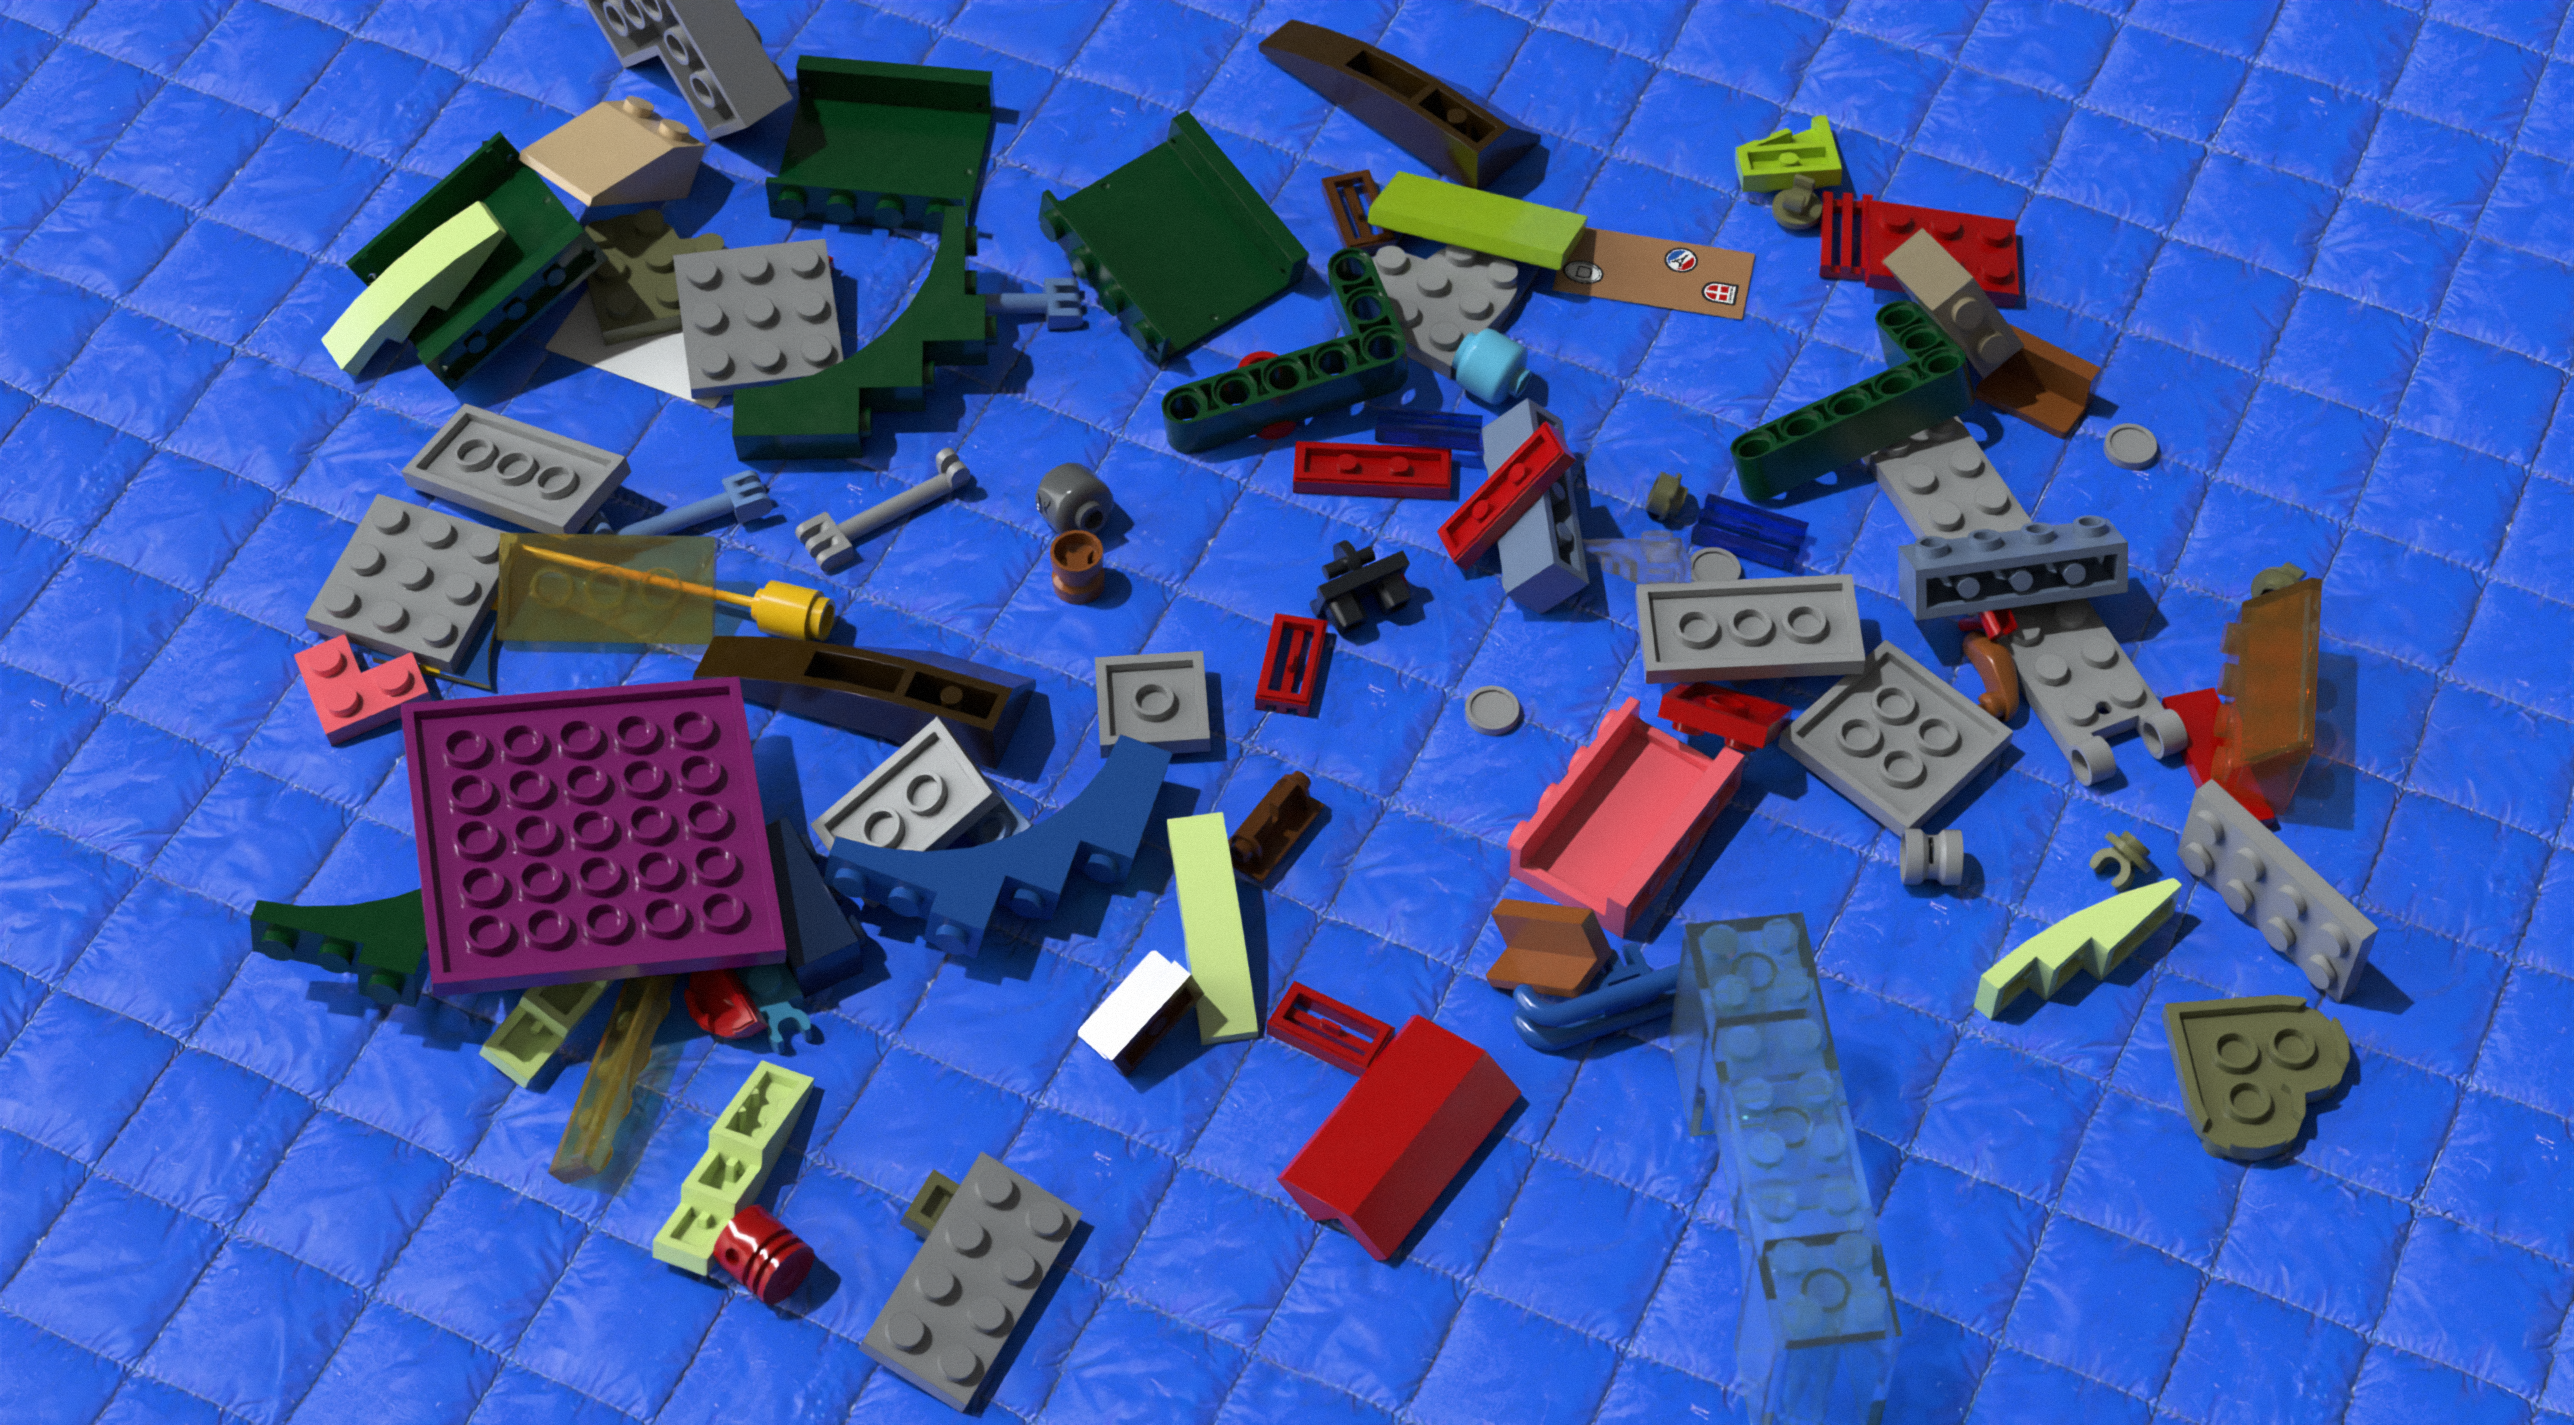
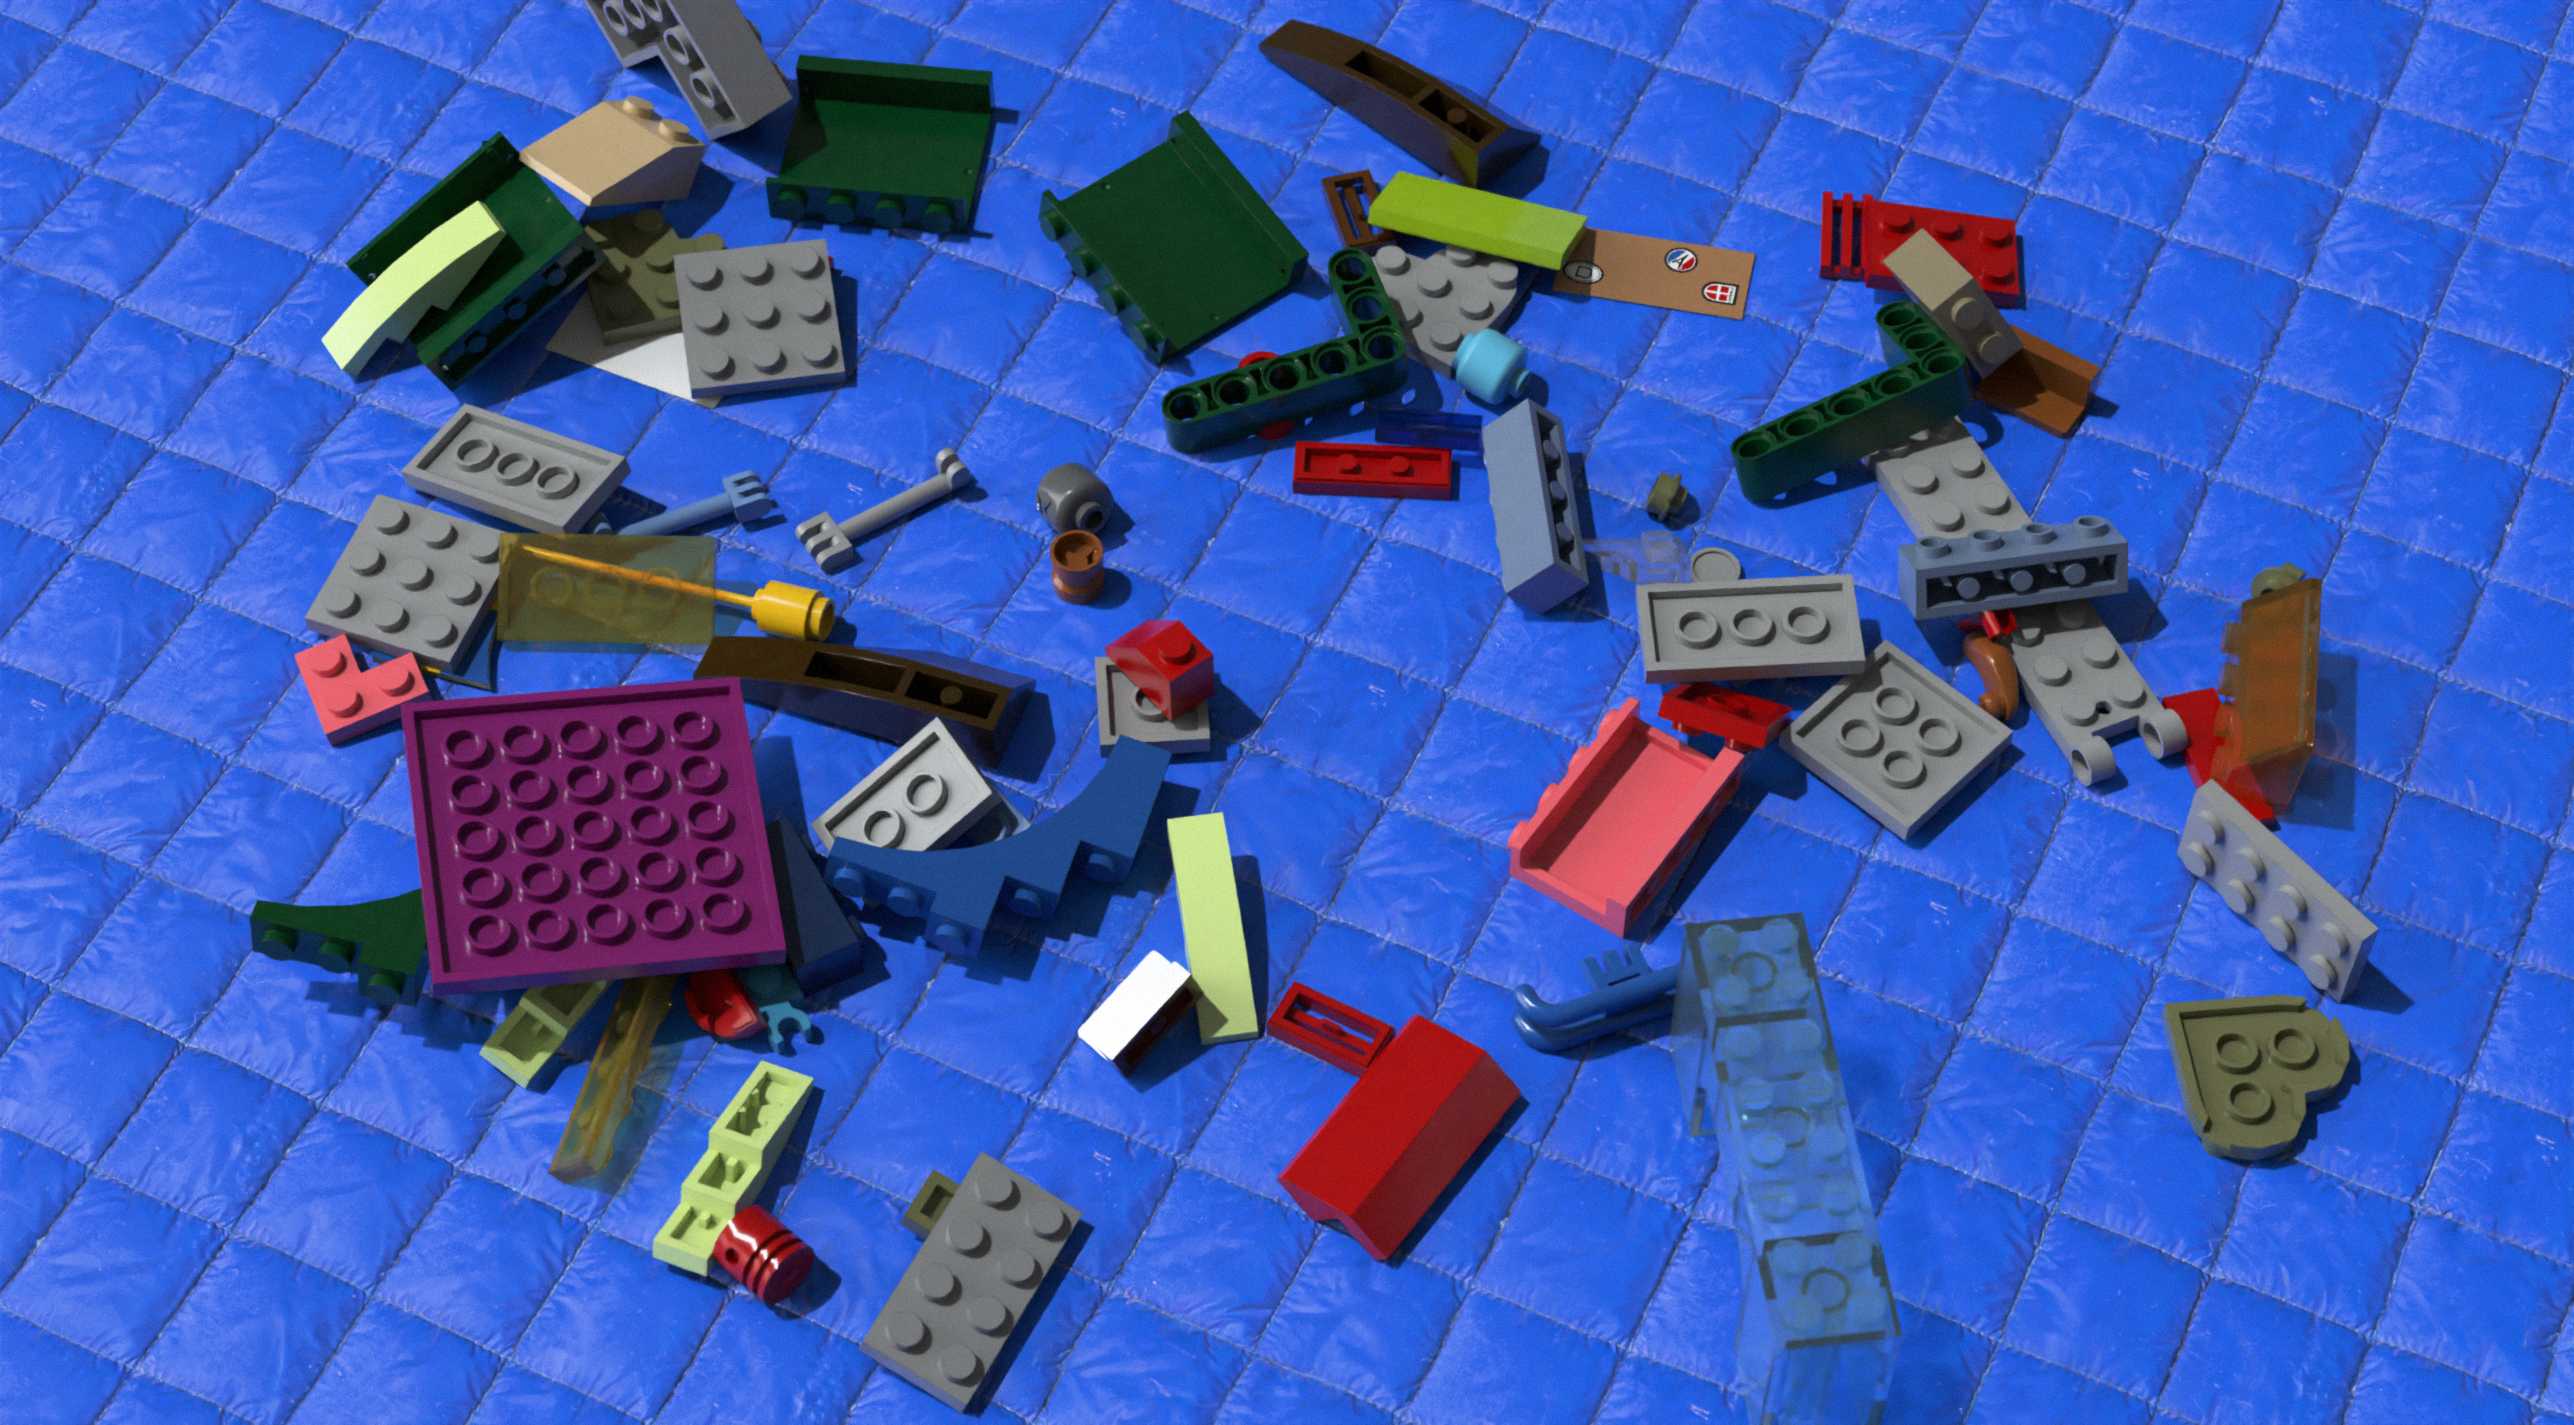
dark green arch [732,206,998,461] -> none
medium blue hinge [907,278,1083,329] -> none
reddish brown hinge [1228,771,1325,884] -> none
red tile [1255,613,1328,717] -> none
black hips [1309,540,1412,635] -> none
red tile [1437,421,1576,571] -> none
light grey piece [1465,685,1519,736] -> none
dark orange panel [1486,898,1613,998] -> none
clear blue tile [1691,493,1809,573] -> none
lime wing [1735,115,1842,193] -> none
olive plate [1772,173,1822,230] -> none
light grey wheel [1900,828,1964,886] -> none
yellowish green slope [1974,878,2182,1020] -> none
olive plate [2089,830,2152,893] -> none
light grey piece [2103,423,2157,470] -> none
none -> red slope [1105,620,1215,722]

